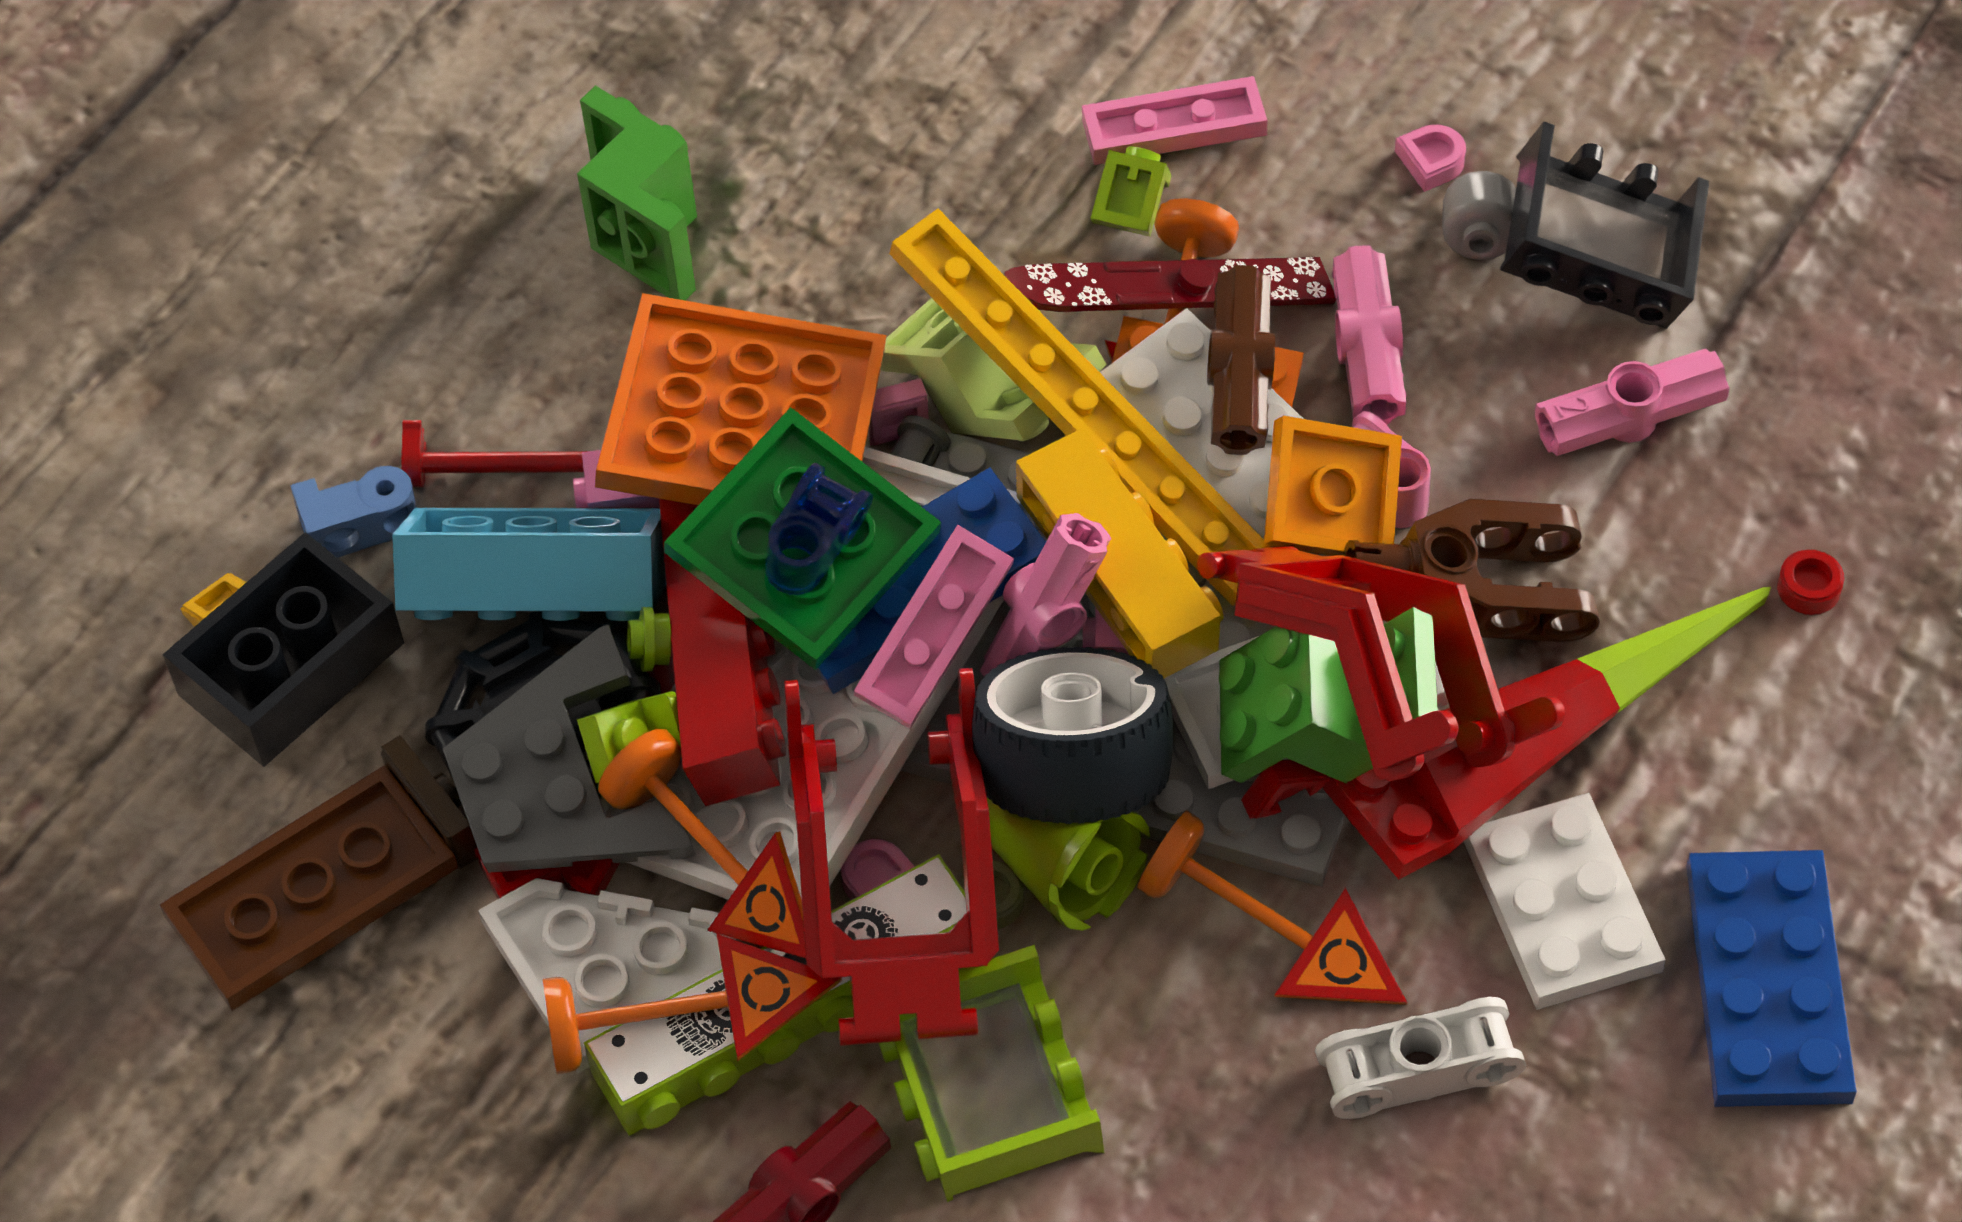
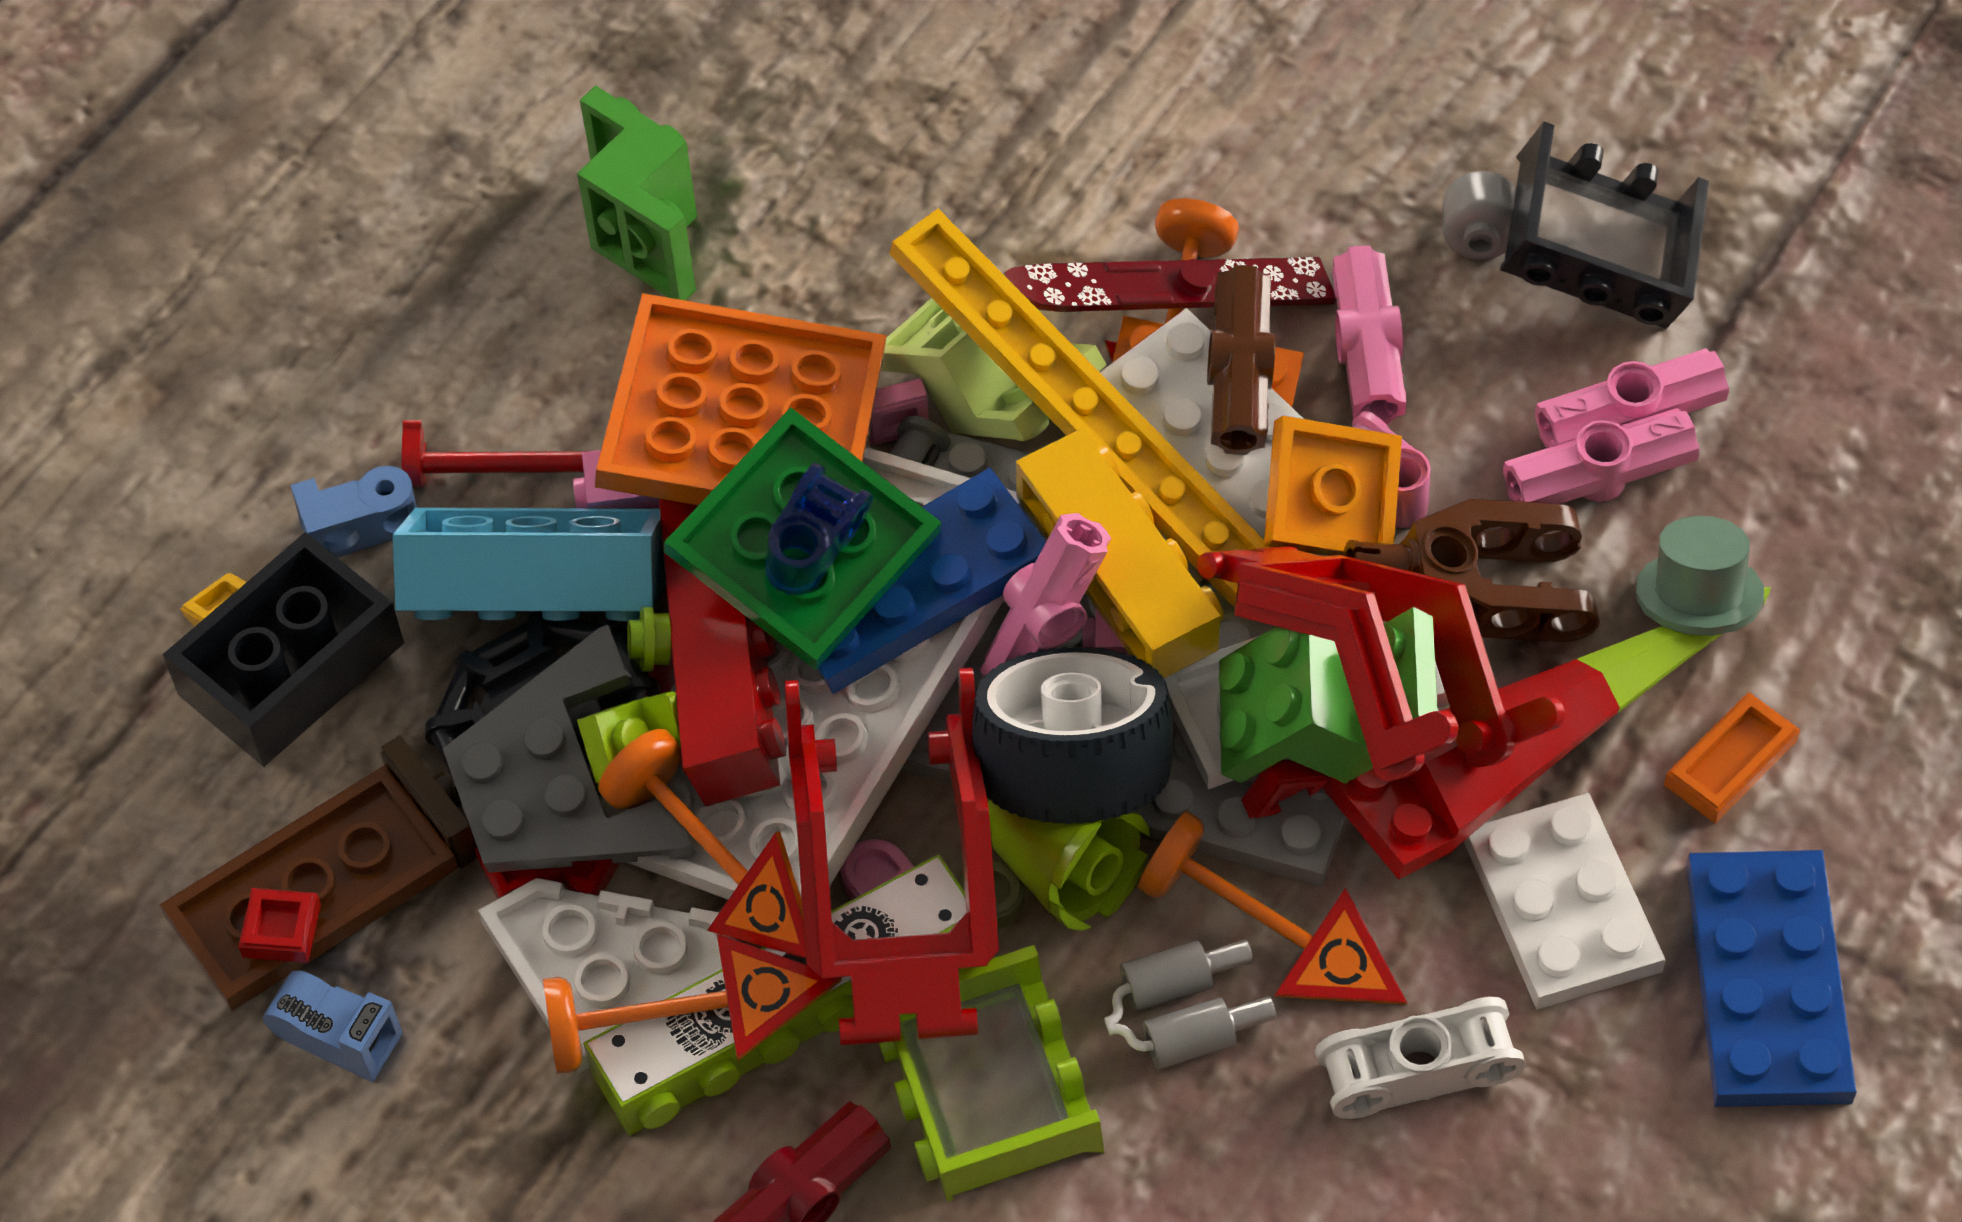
bright pink plate [854,525,1014,729] -> none
bright pink plate [1082,76,1267,165] -> none
lime bracket [1090,146,1172,237] -> none
bright pink tile [1395,125,1466,192] -> none
red tile [1777,549,1845,615] -> none
none -> red tile [238,888,321,963]
none -> medium blue leg [263,970,403,1082]
none -> light grey piece [1104,939,1277,1070]
none -> bright pink piece [1503,408,1700,504]
none -> sand green piece [1636,516,1764,636]
none -> orange tile [1664,692,1800,824]

